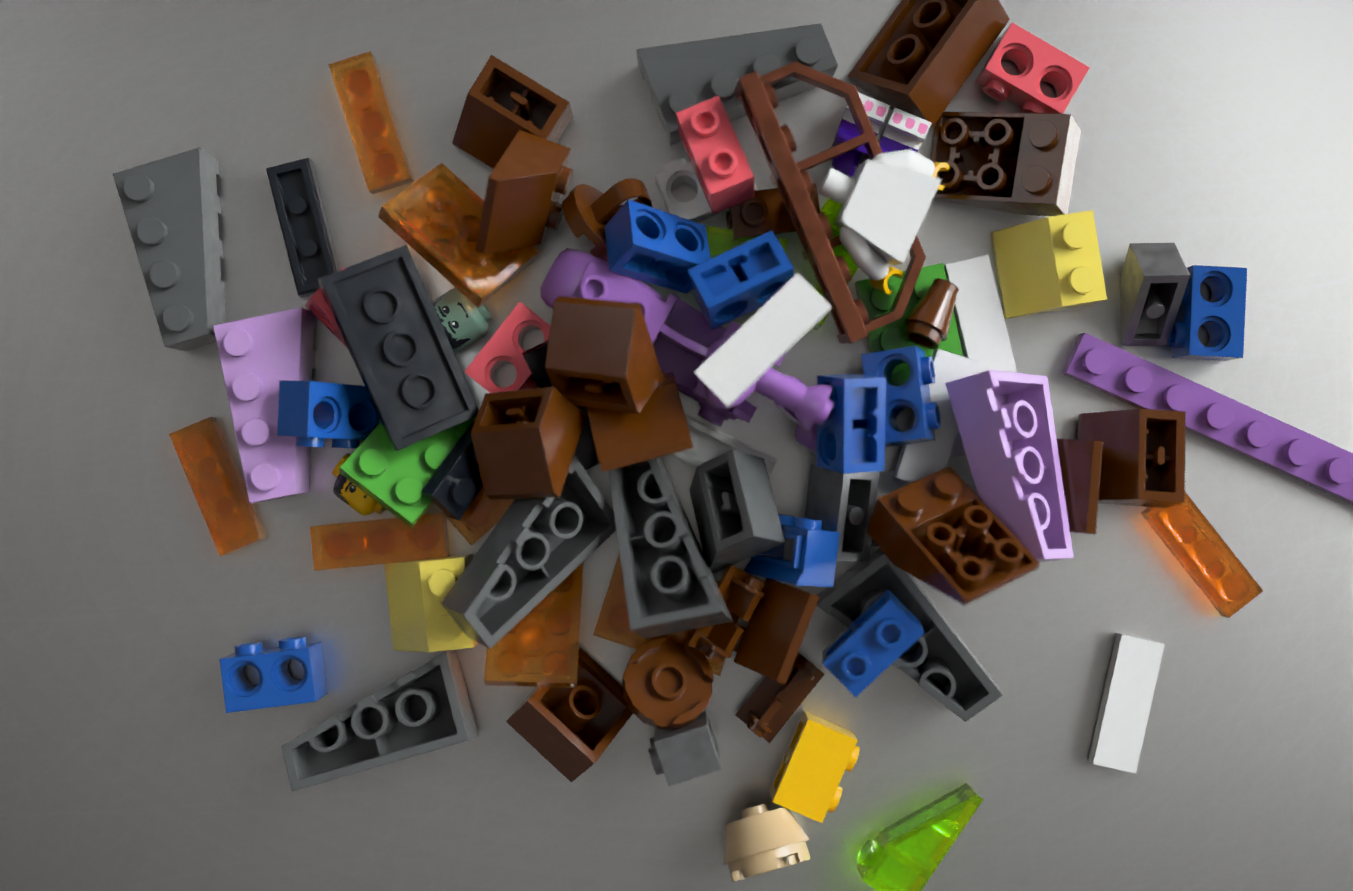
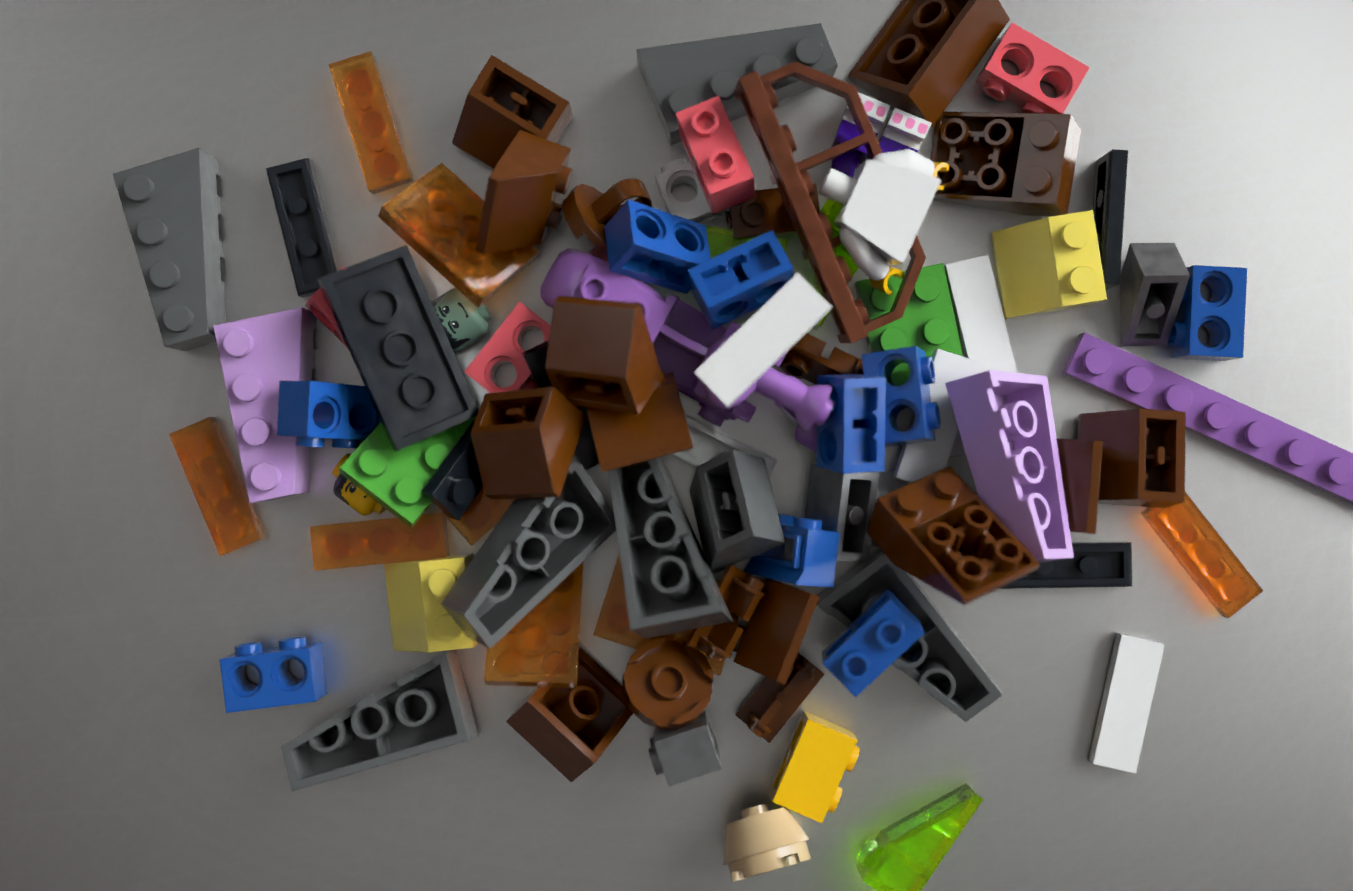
reddish brown cone [904,278,959,349] -> none
none -> reddish brown hinge [779,333,864,385]
none -> black tile [999,541,1132,589]
none -> black tile [1093,149,1128,290]

